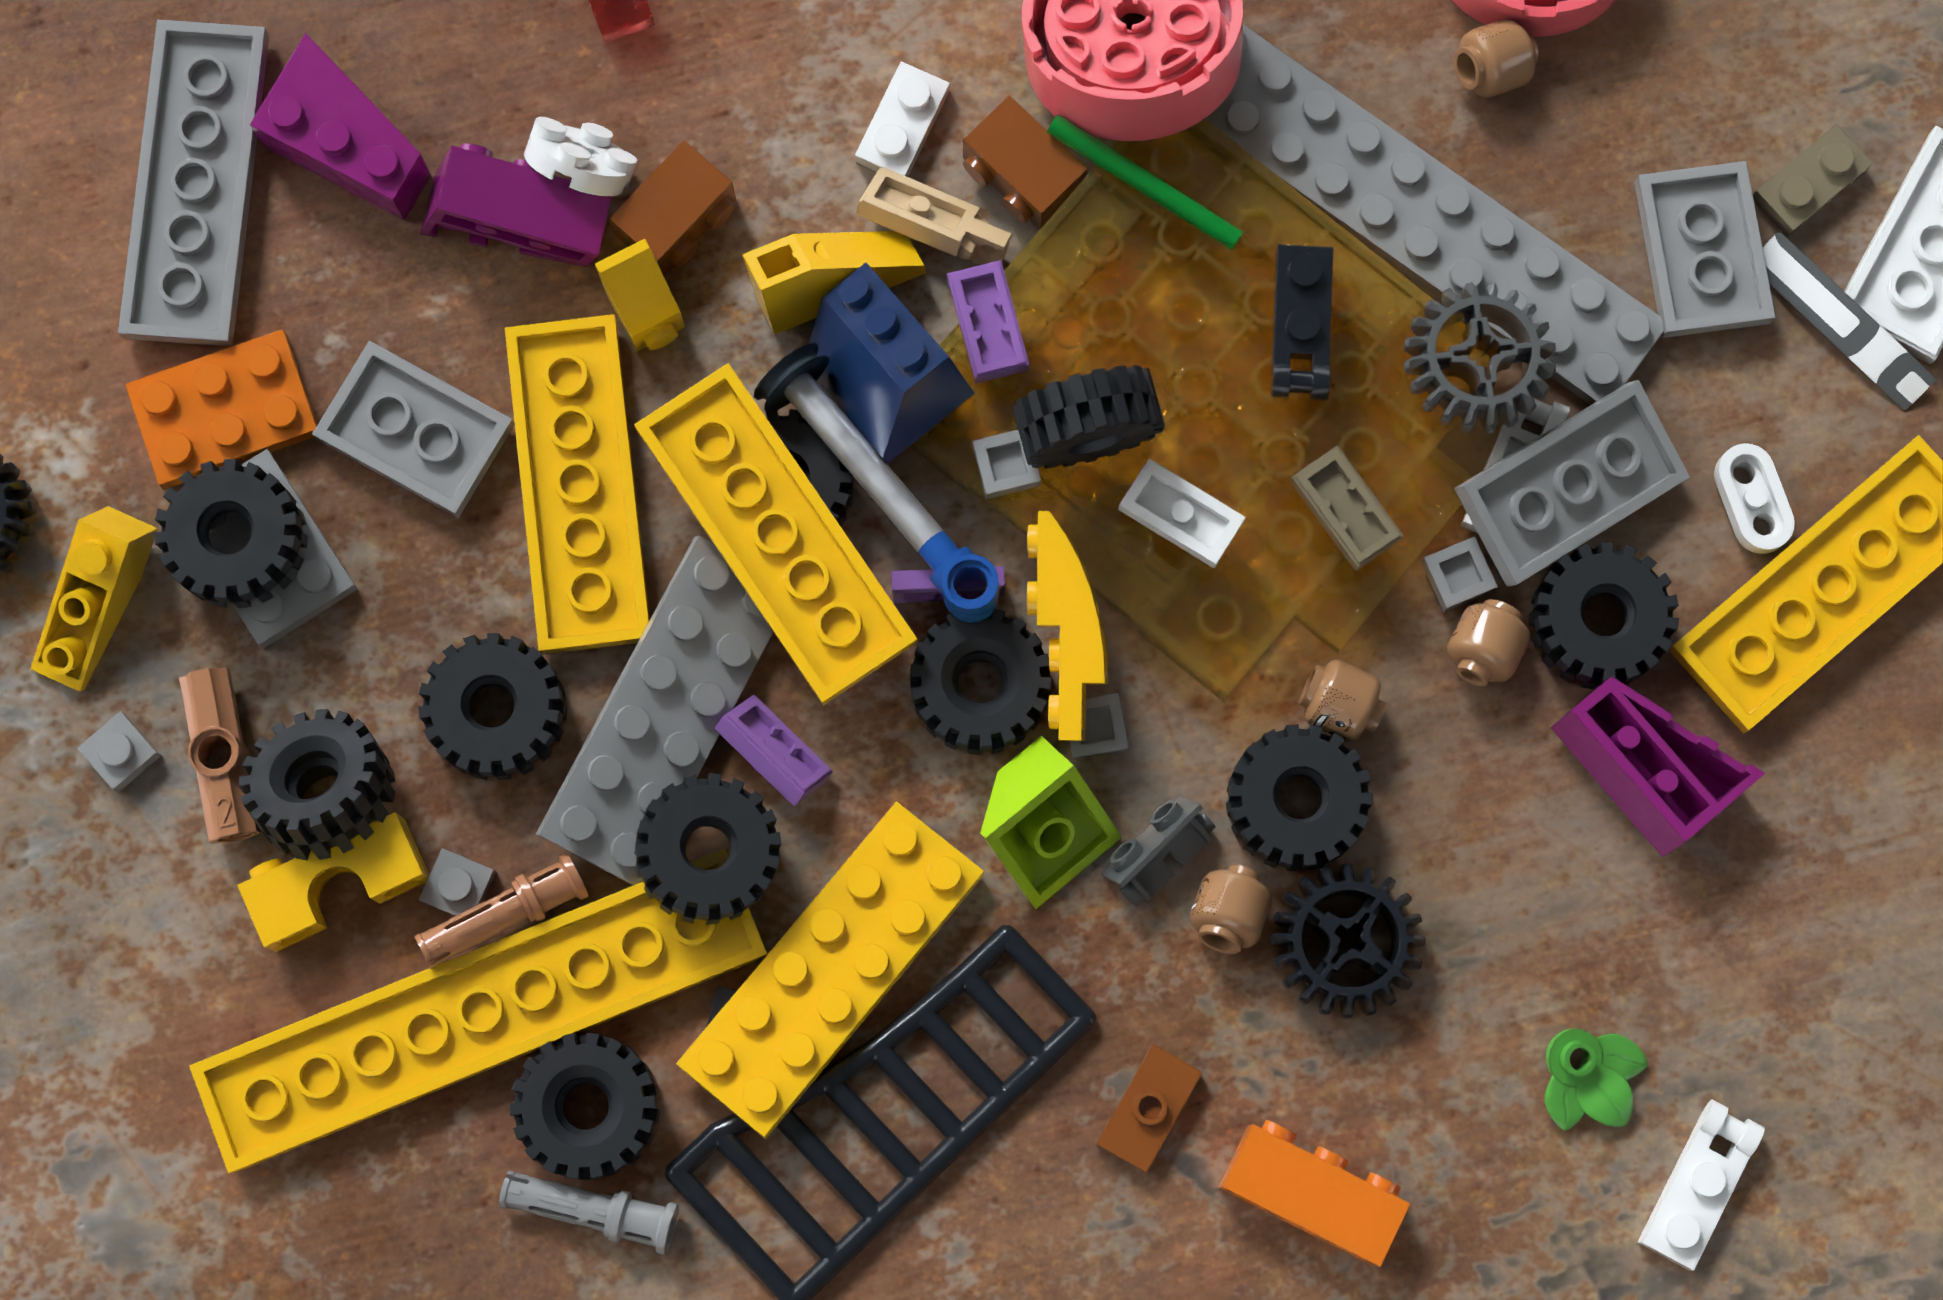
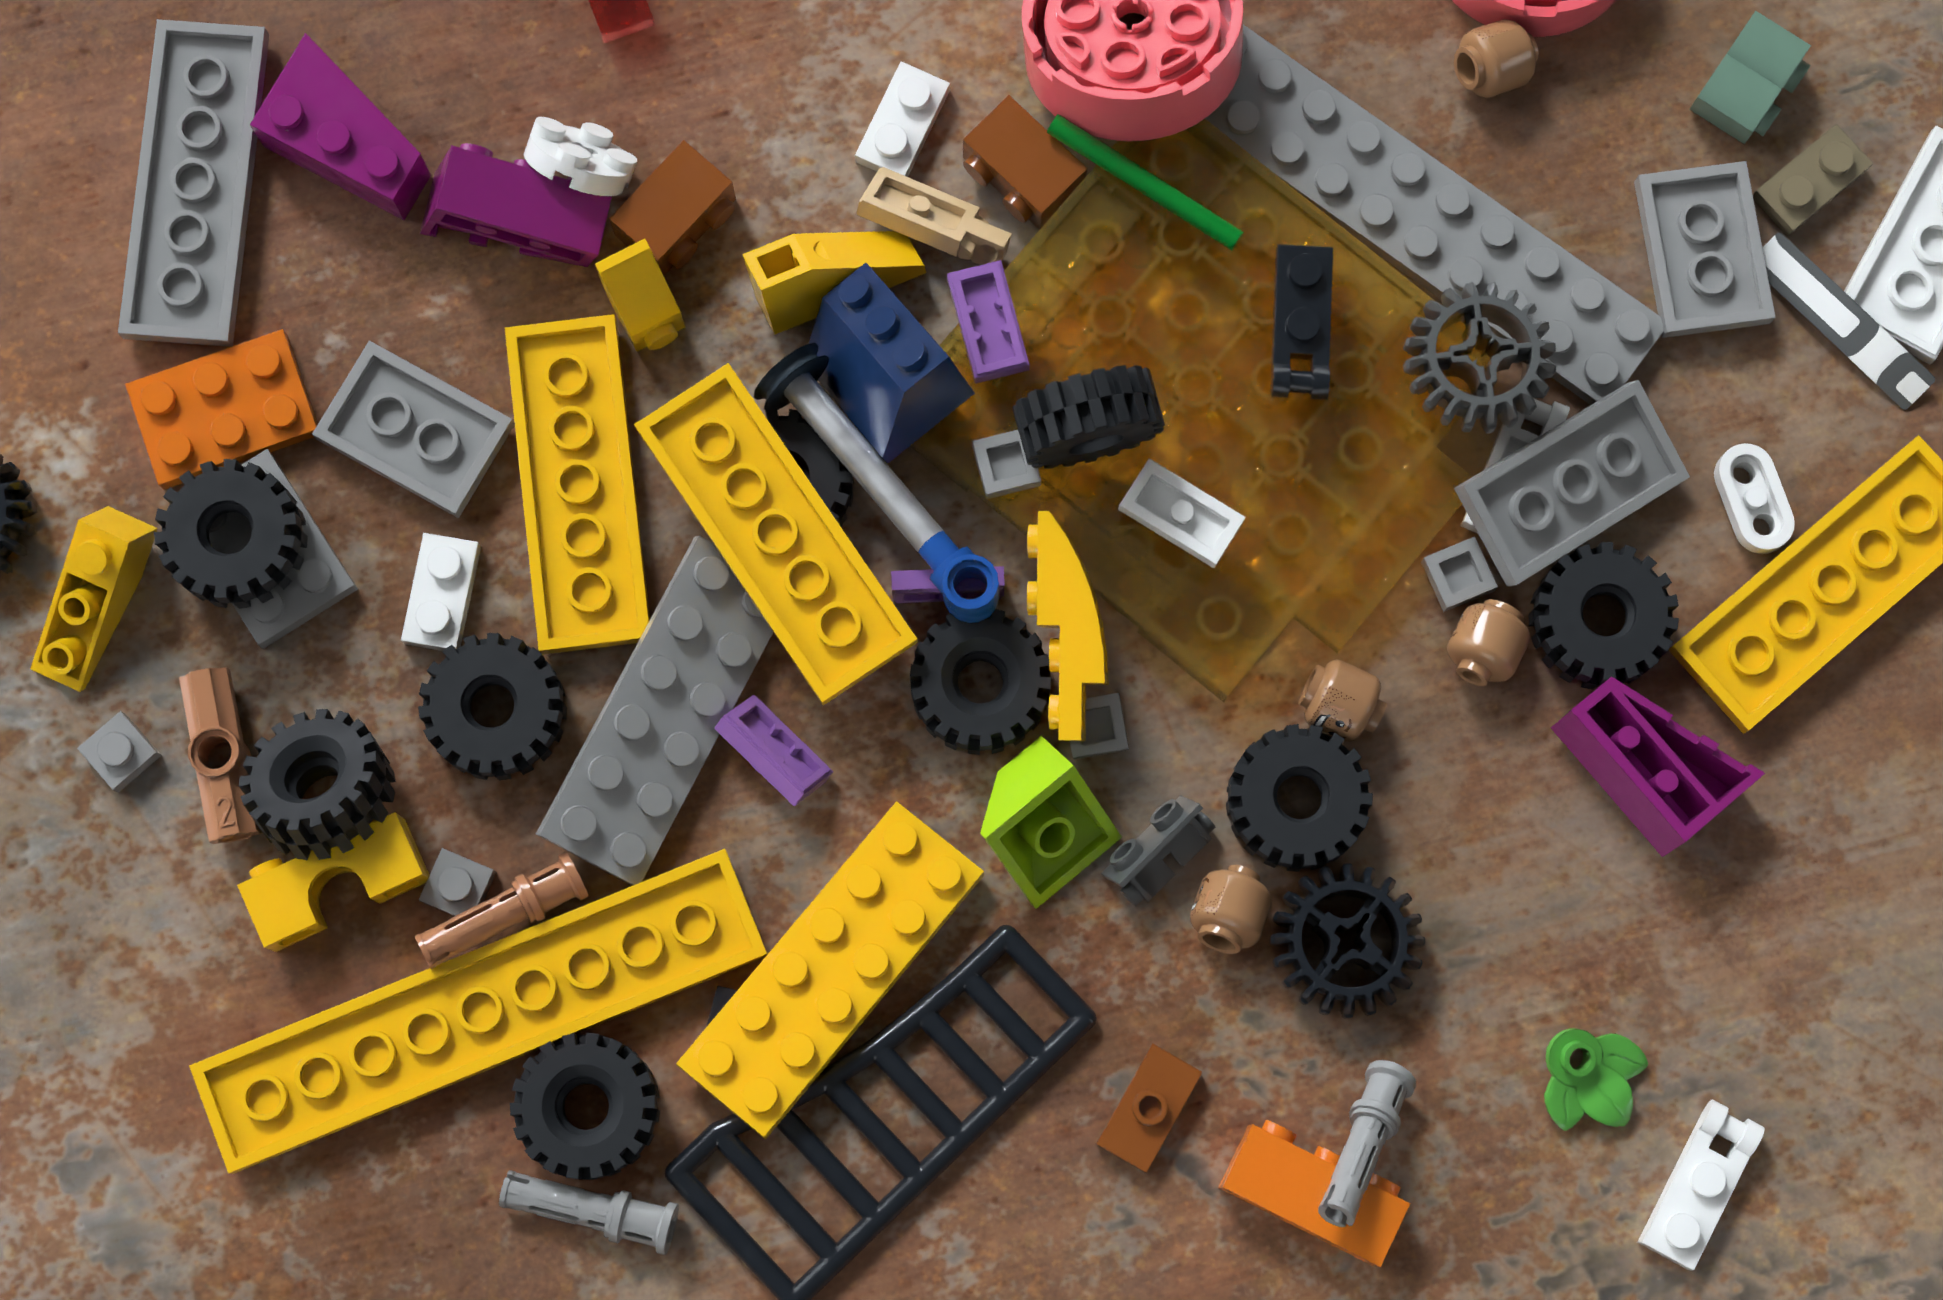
black tyre [634,773,781,925] -> none
dark tan plate [1290,445,1404,571] -> none
none -> white plate [401,532,481,651]
none -> light grey pin [1318,1060,1416,1227]
none -> sand green brick [1689,11,1811,144]

